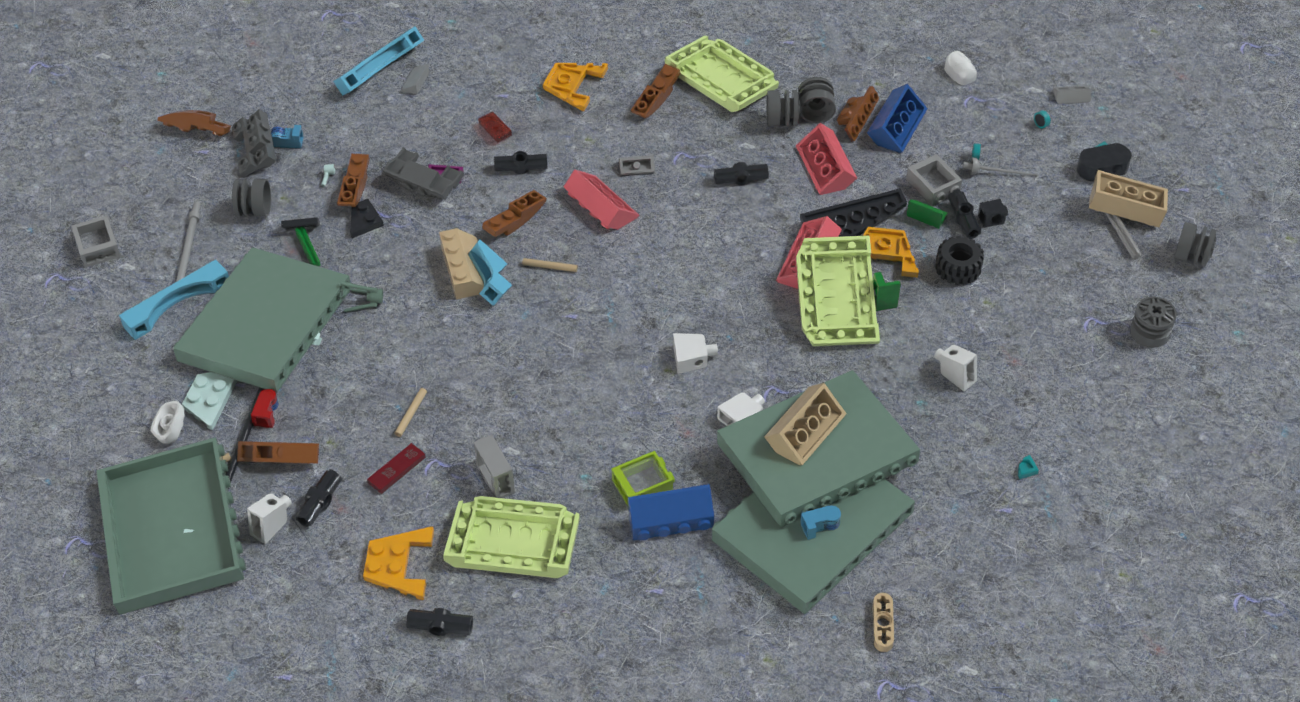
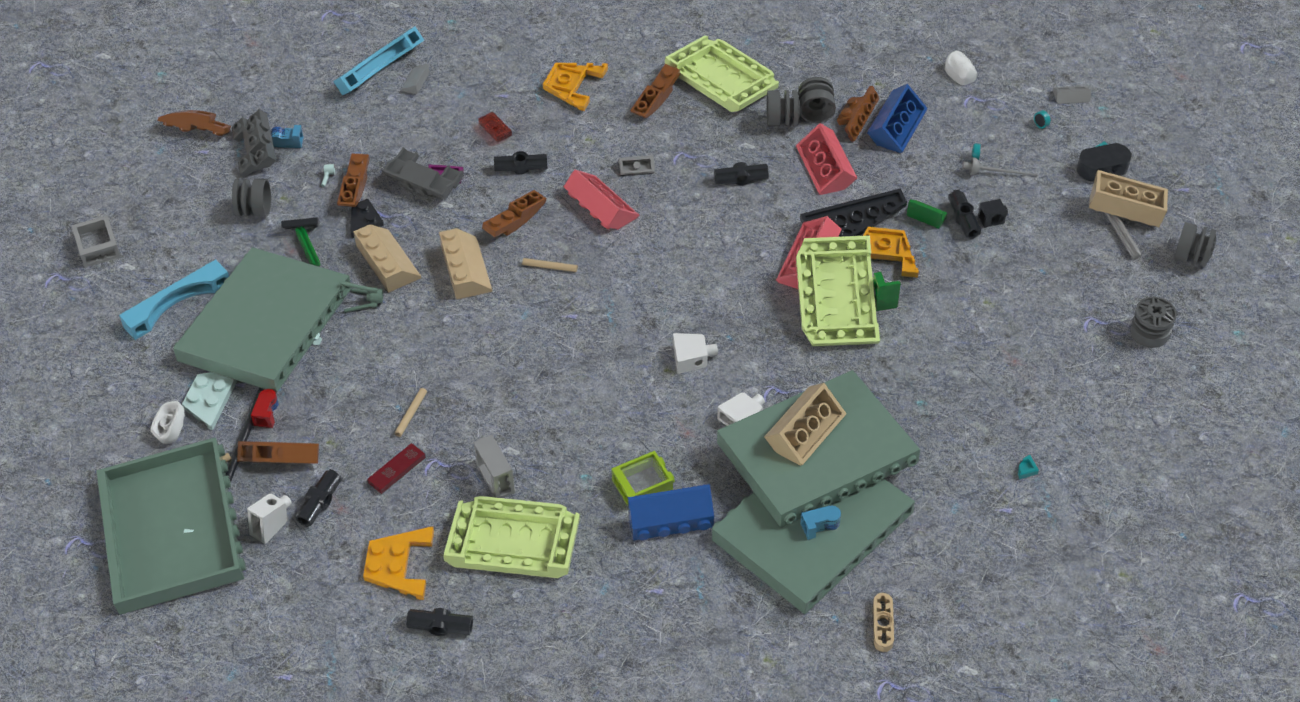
light grey bar [176,201,201,282] -> none
medium azure arch [468,240,512,306] -> none
light grey window [906,154,962,206] -> none
white torso [934,345,977,391] -> none
black tyre [935,236,984,285] -> none
none -> tan slope [353,225,421,293]

